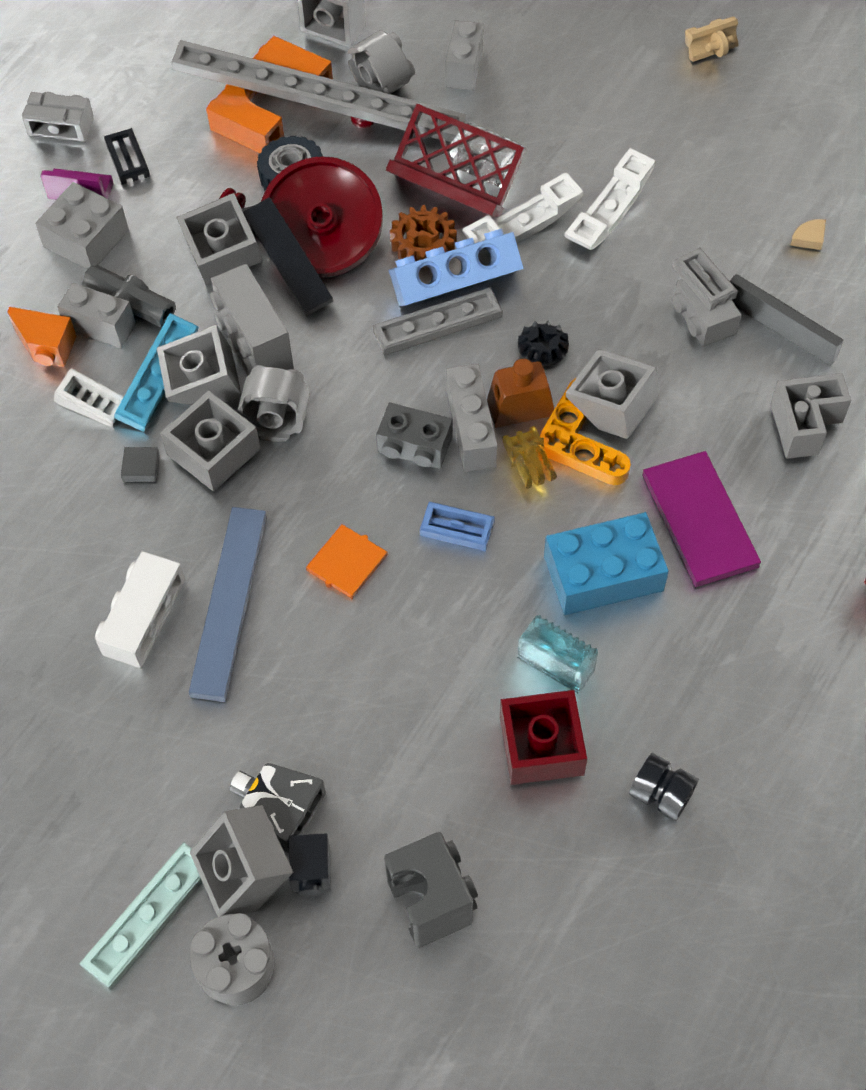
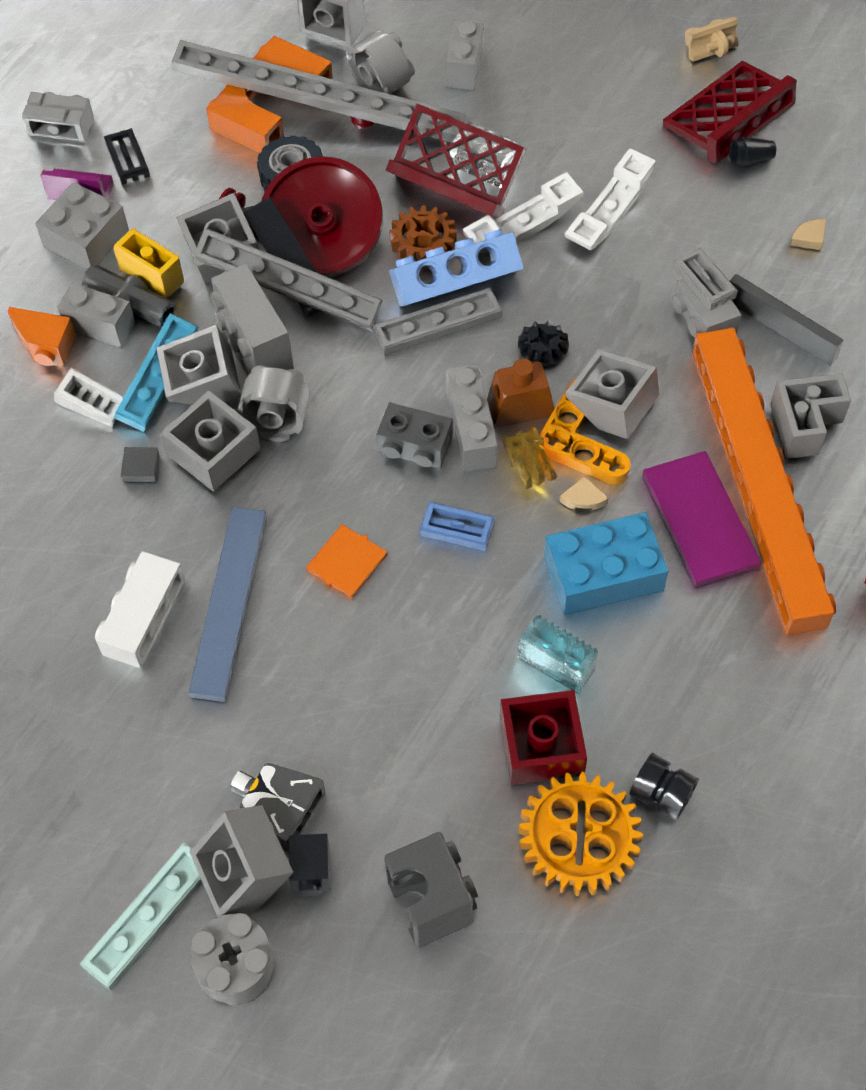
none -> yellow brick [113,228,184,298]
none -> light grey tile [193,228,383,331]
none -> light orange gear [518,772,643,896]
none -> tan tile [560,476,608,510]
none -> dark red fence [663,60,797,164]
none -> orange brick [692,328,836,636]
none -> black cone [729,136,776,167]

